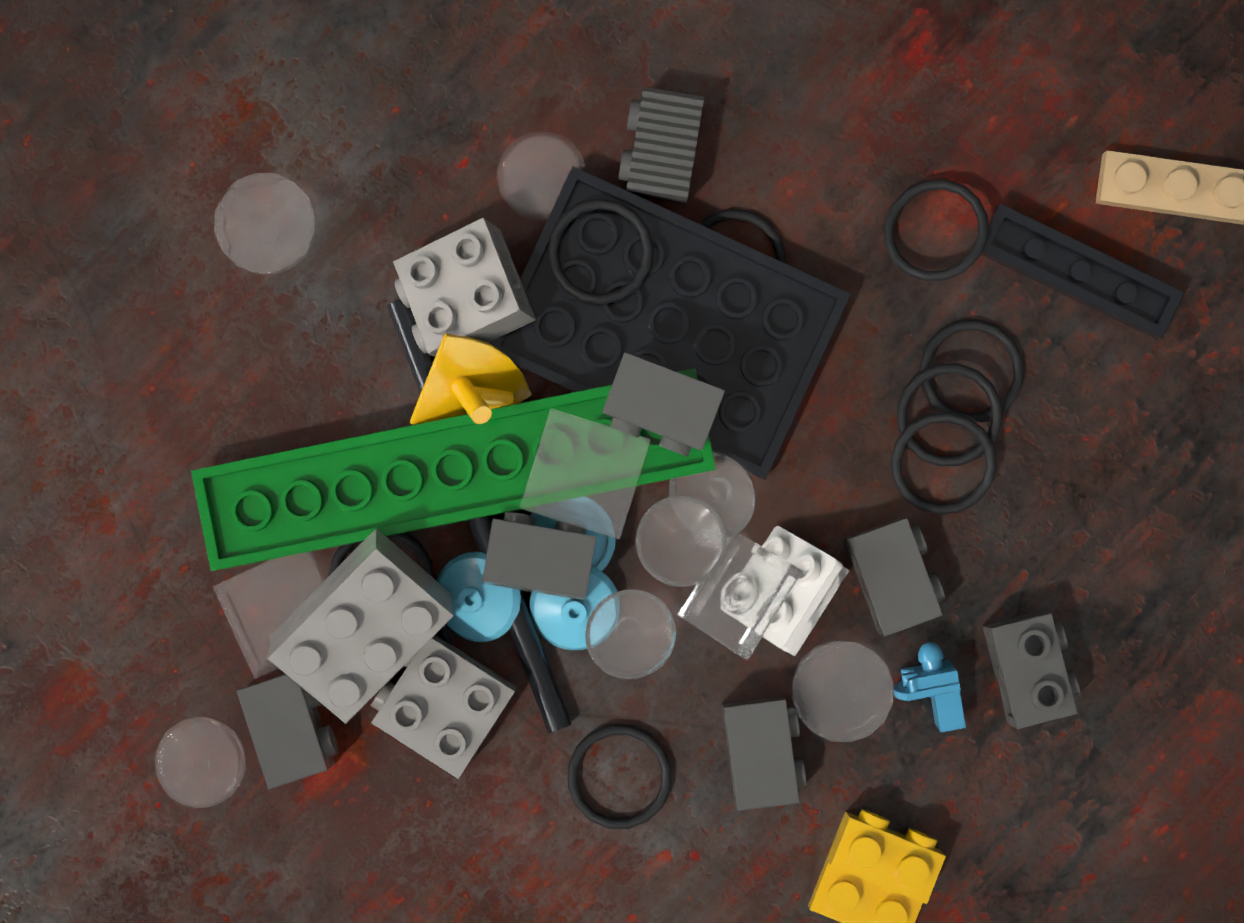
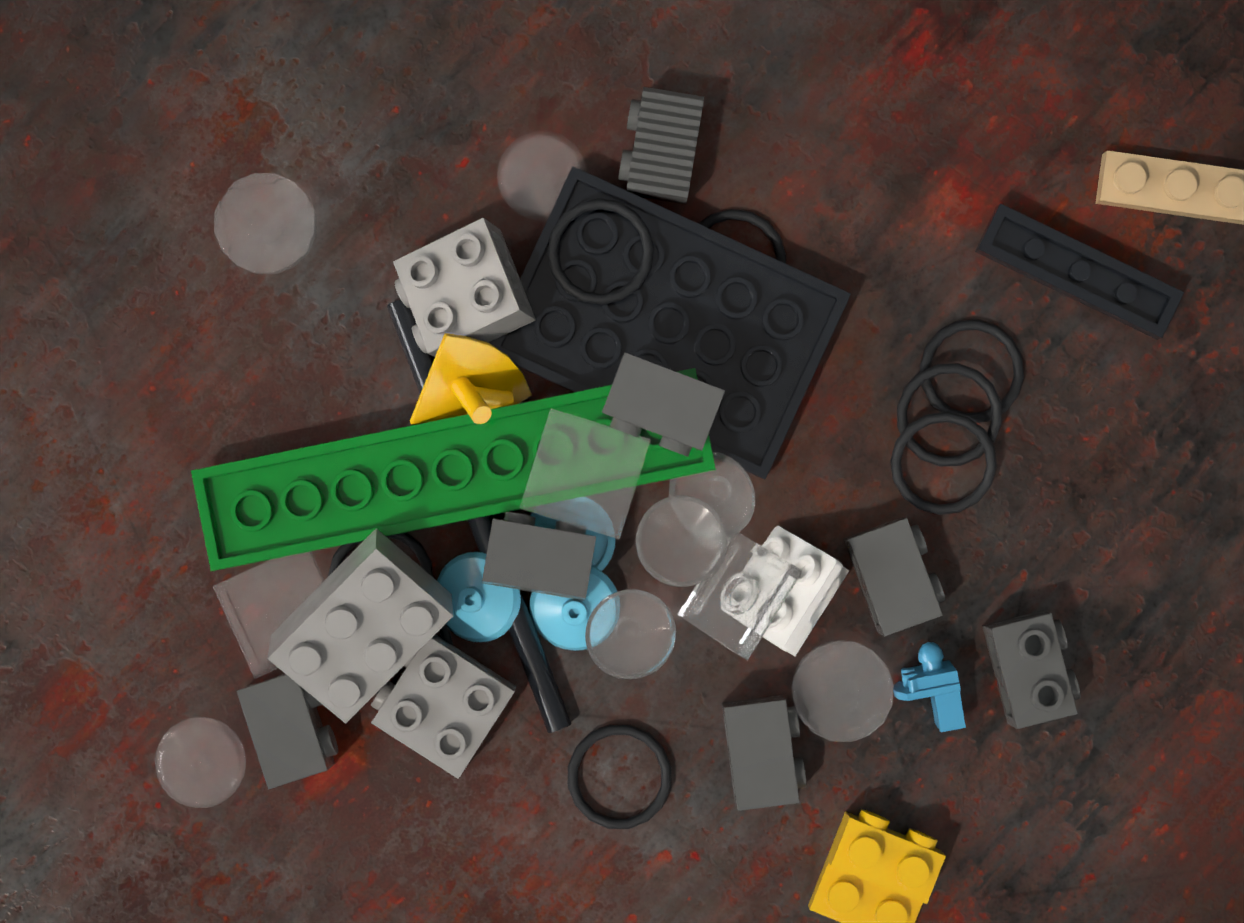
black piece [884,179,988,281] -> none

